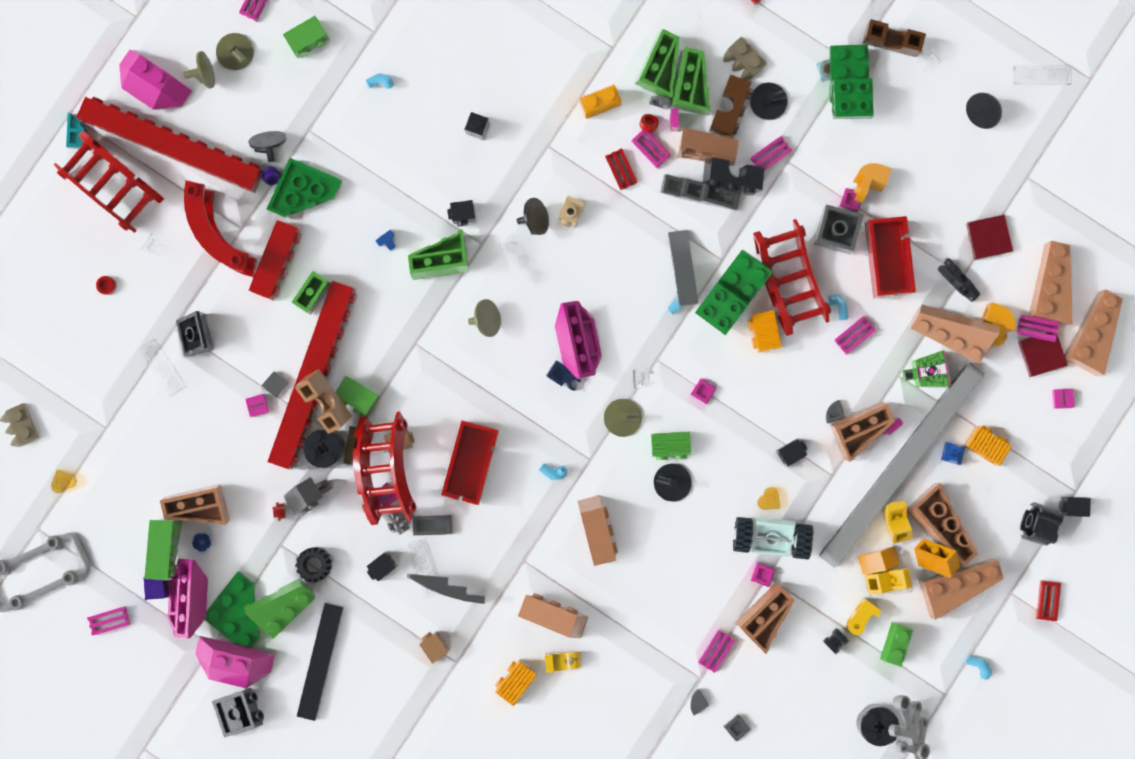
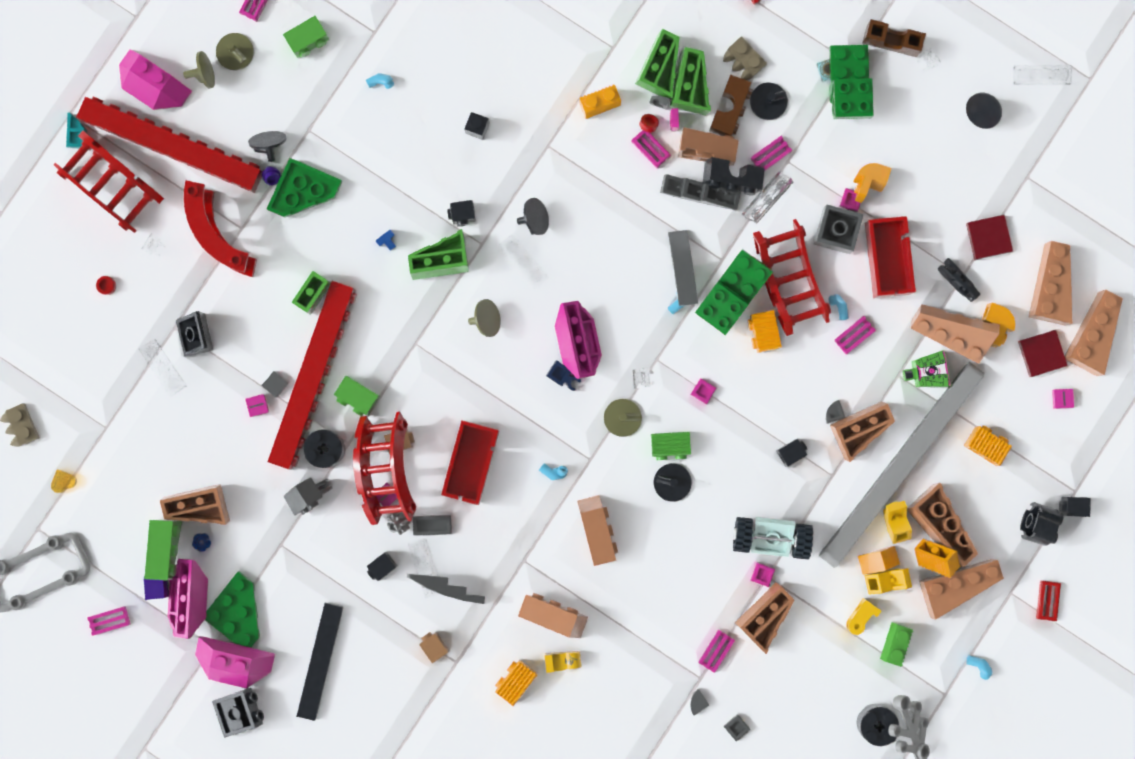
bright green wedge [244,578,316,639] -> none
red brick [248,220,302,301] -> none
red plate [272,502,286,521] -> none
medium nougat arch [295,369,352,434] -> none
black tyre [295,547,332,583] -> none
dark brown tile [343,426,358,465] -> none
tan brick [558,195,585,227] -> none
red tile [604,148,638,191] -> none
clear yellow tile [757,487,780,510] -> none
black wheel [823,628,850,655] -> none
dark pink tile [883,418,903,435] -> none
blue tile [941,442,965,465] -> none
dark pink tile [1016,315,1059,342] -> none
none -> clear plate [742,171,794,224]

